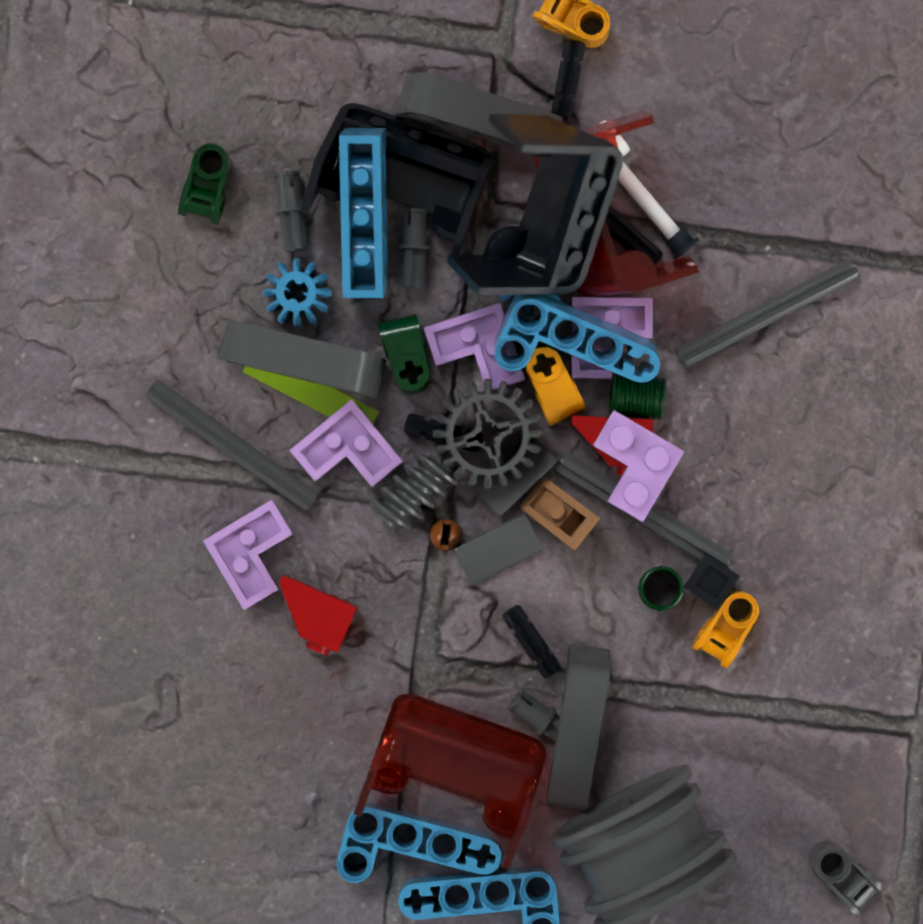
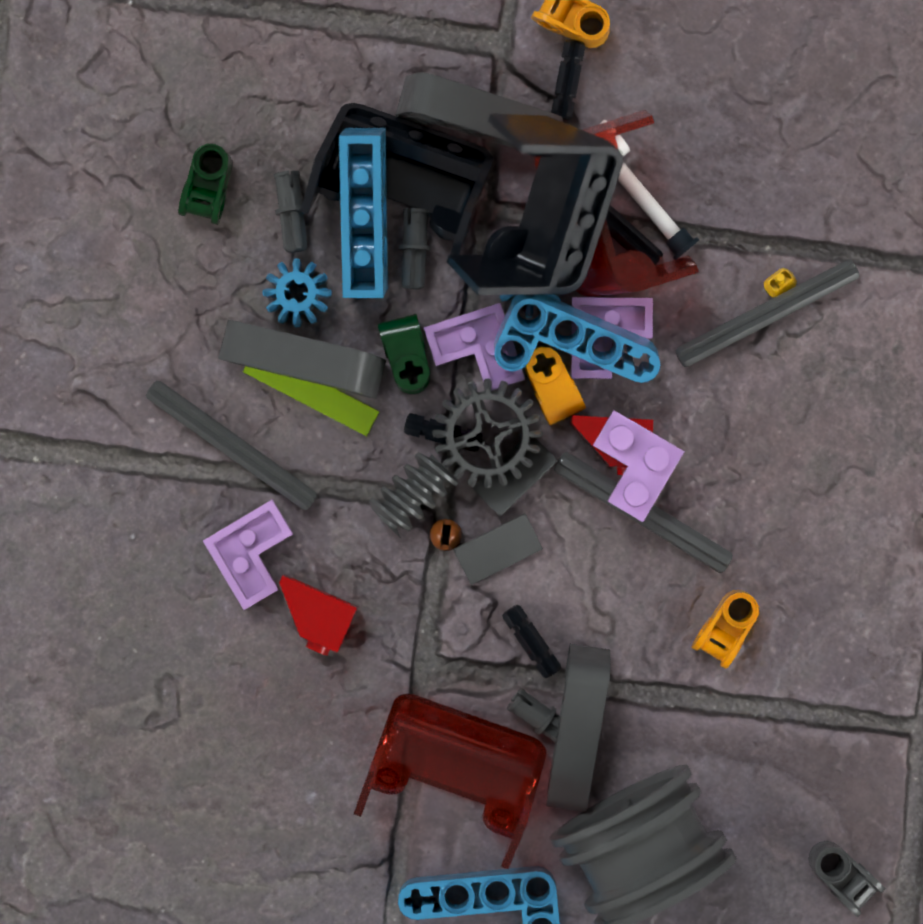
lavender plate [289,399,403,487] -> none
dark azure beam [337,803,502,883] -> none
medium nougat slope [519,476,600,551] -> none
dark green piece [609,373,666,420] -> none
dark green piece [638,566,684,611] -> none
black tile [684,553,740,610] -> none
none -> yellow rock [764,268,797,298]

